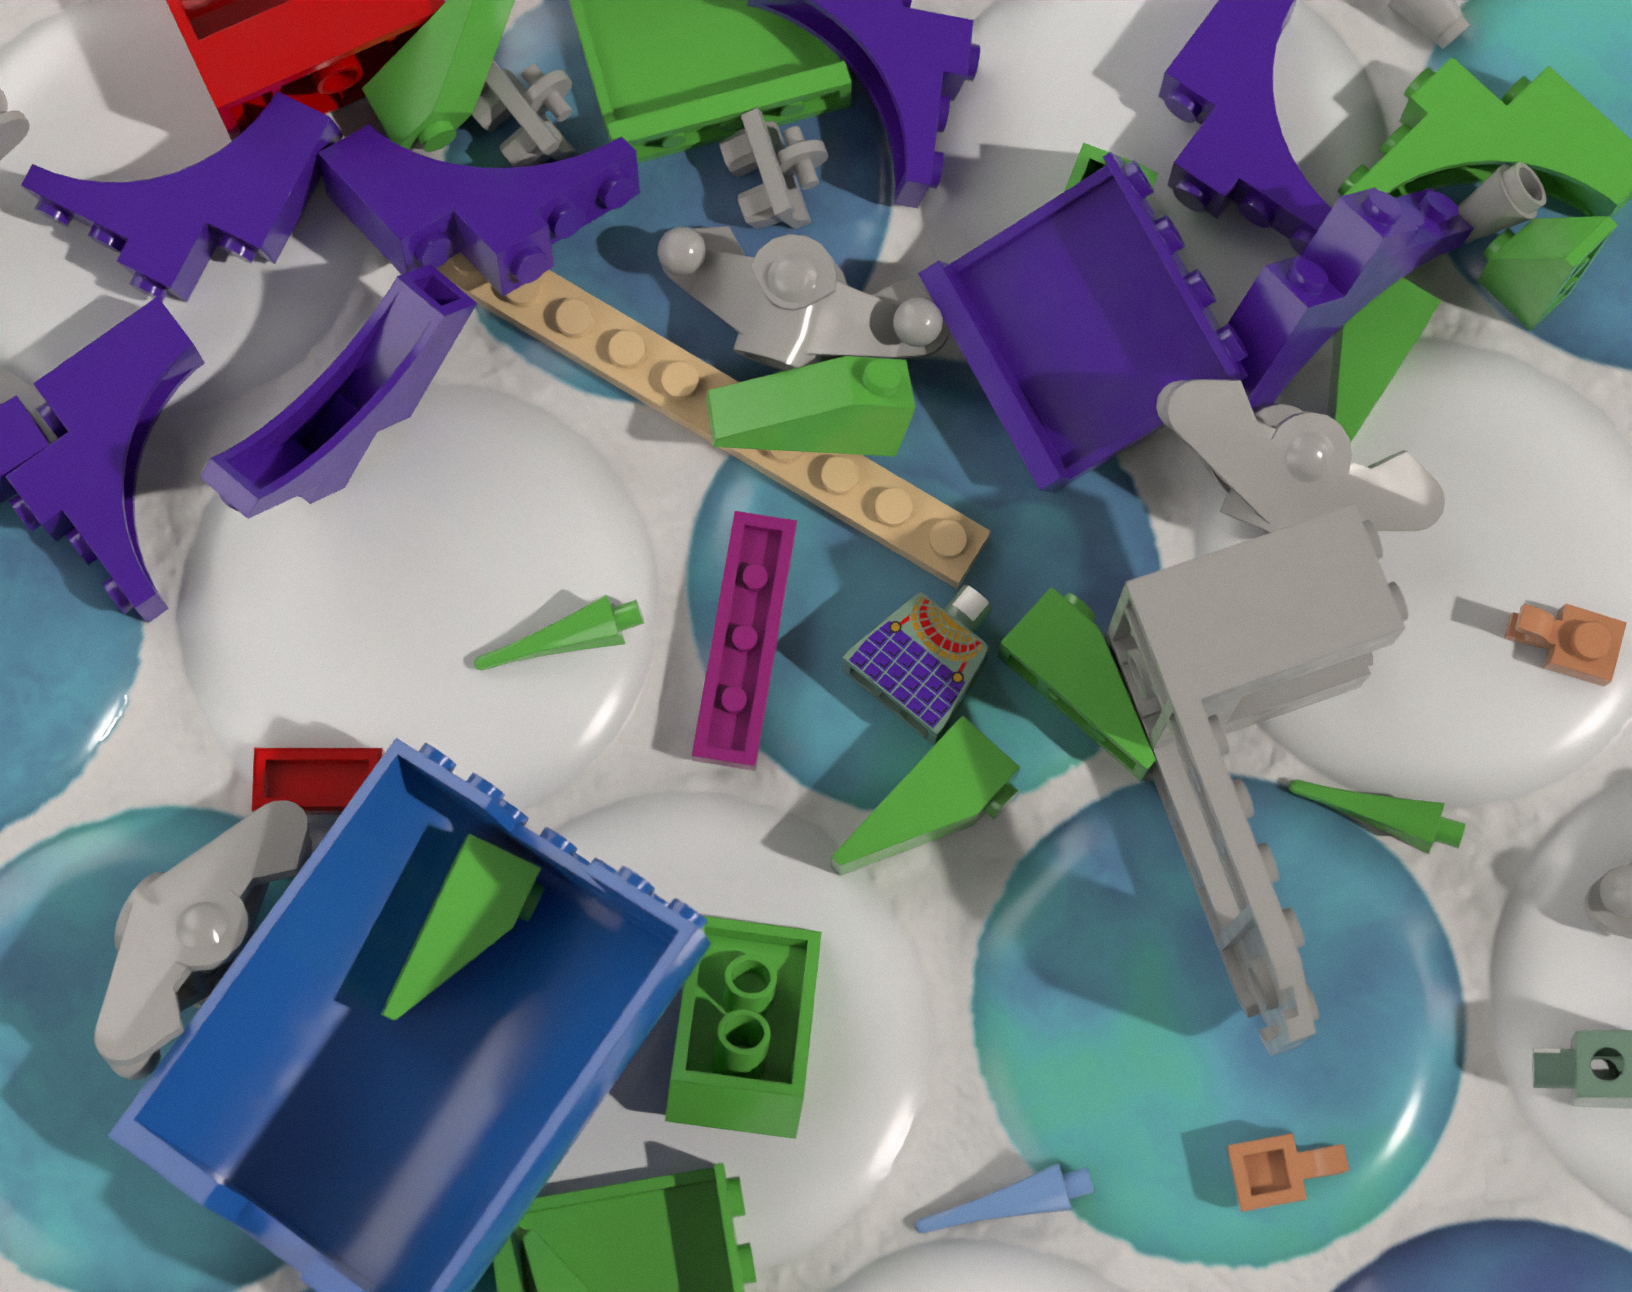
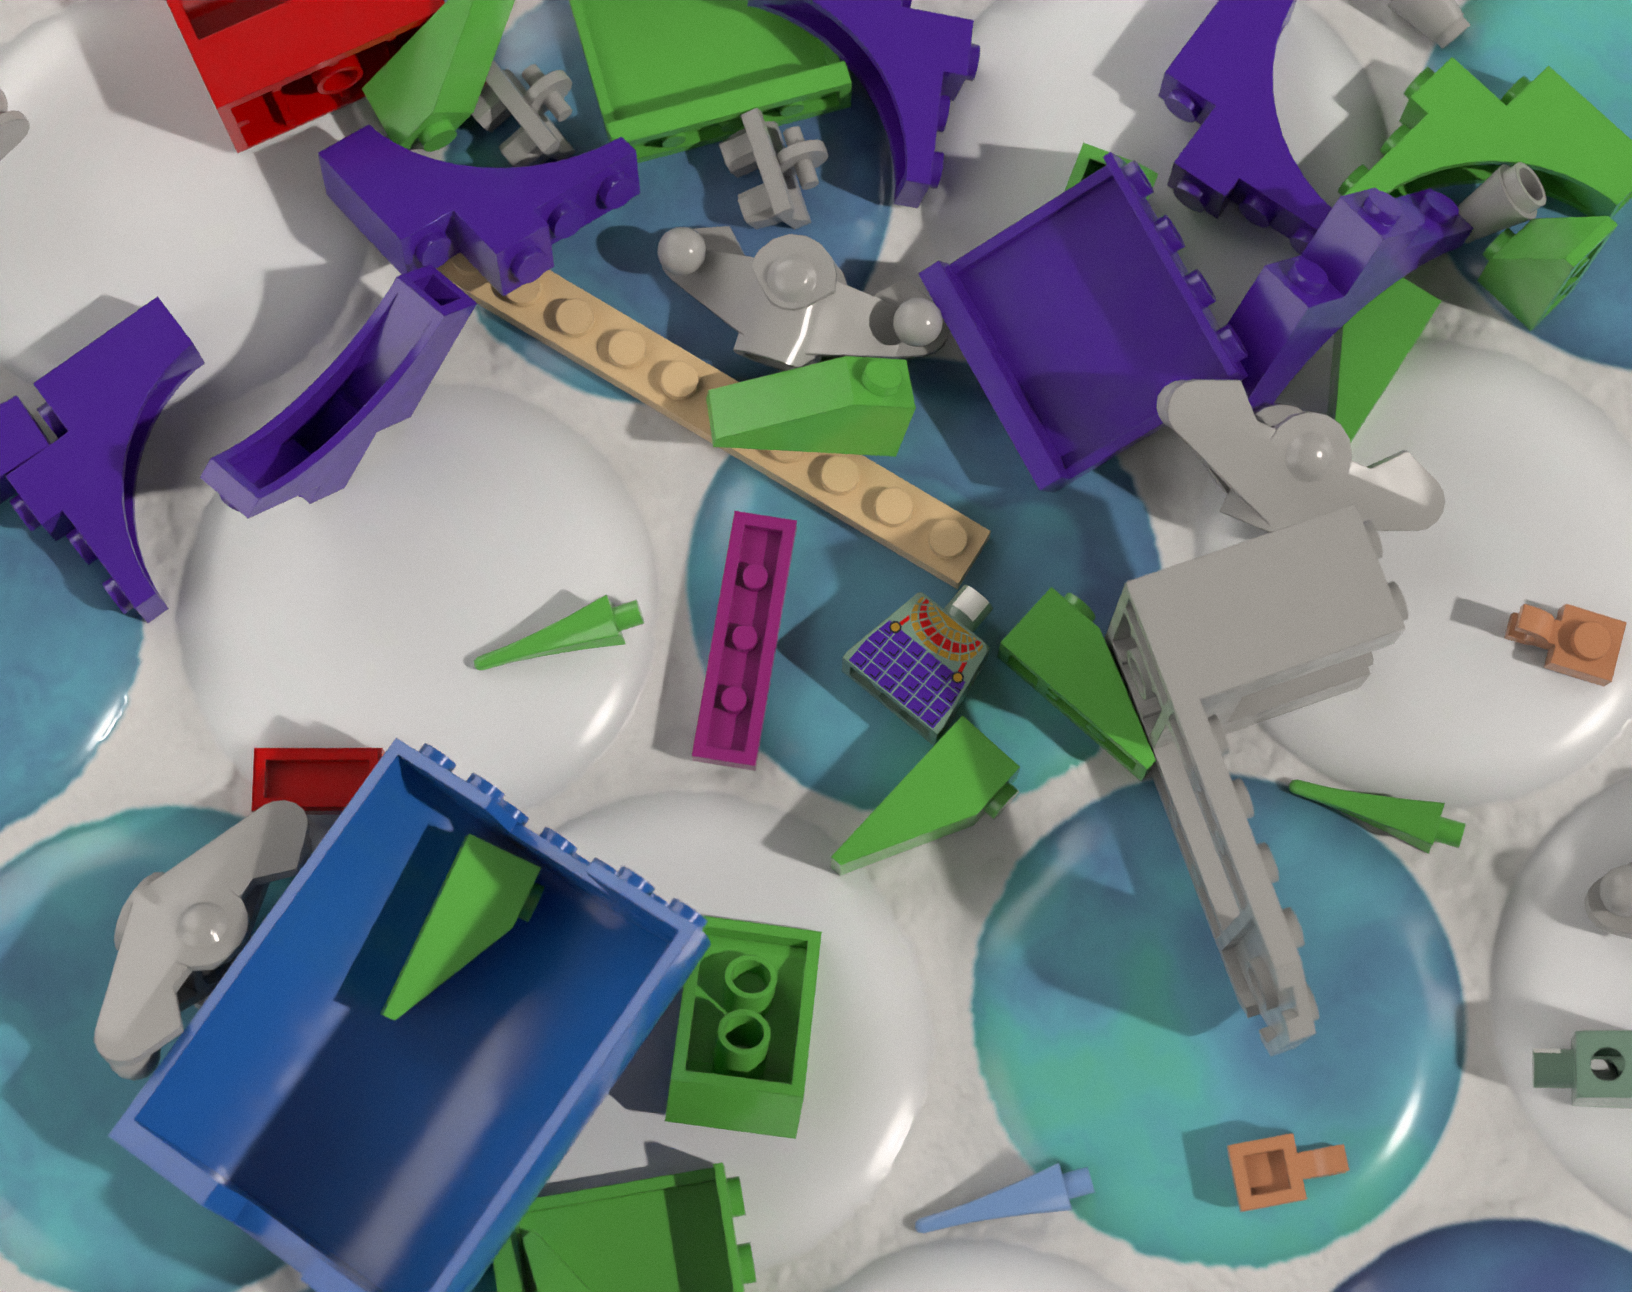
dark purple arch [21,91,344,302] -> none

